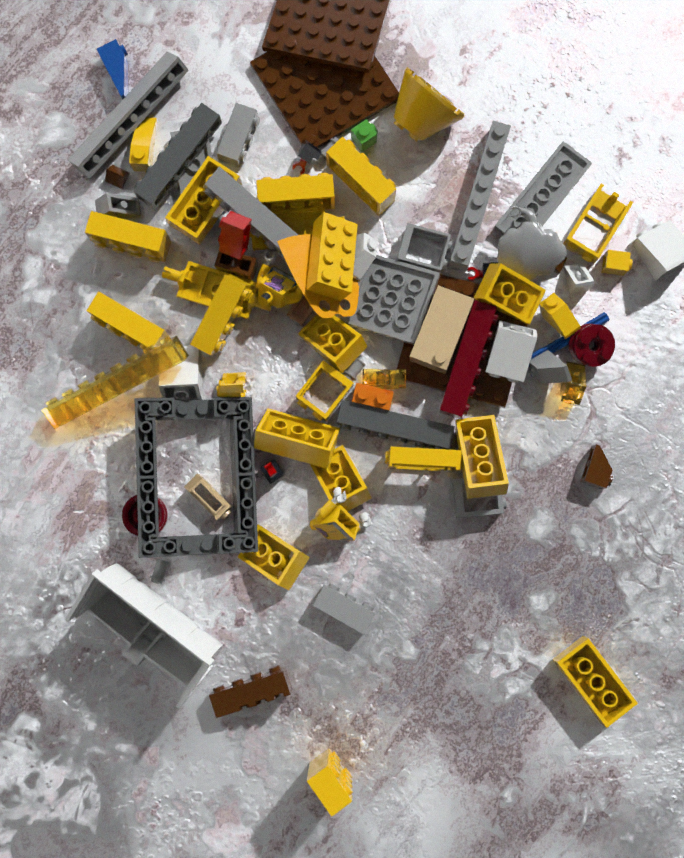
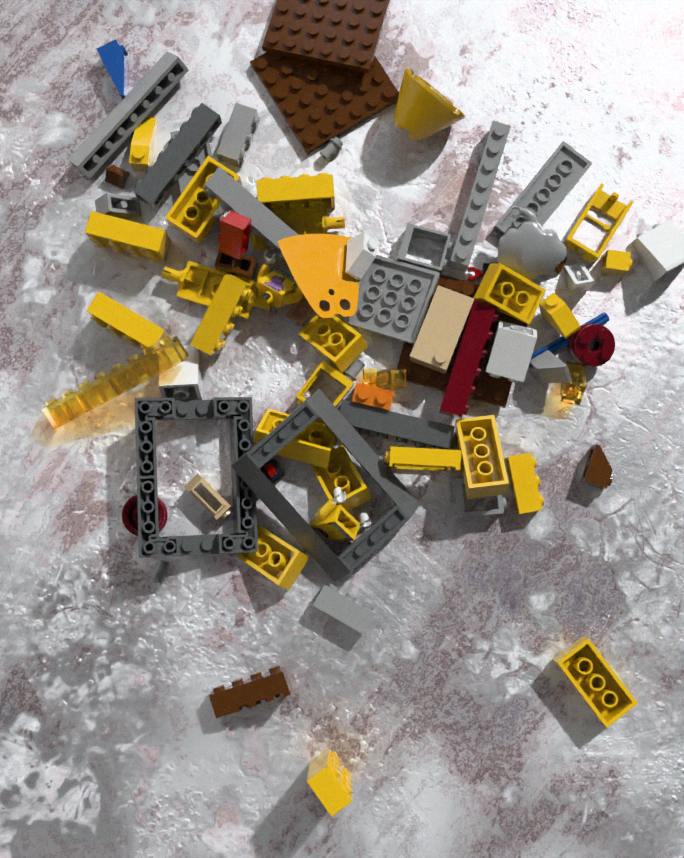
white piece [65,564,223,709] -> none
yellow cylinder [217,372,247,397] -> none
black piece [292,140,321,175] -> none
yellow brick [306,212,358,301] -> none
yellow brick [326,136,396,216] -> none
bright green brick [351,119,378,152] -> none
none -> dark grey slope [231,388,420,582]
none -> yellow brick [505,453,544,514]

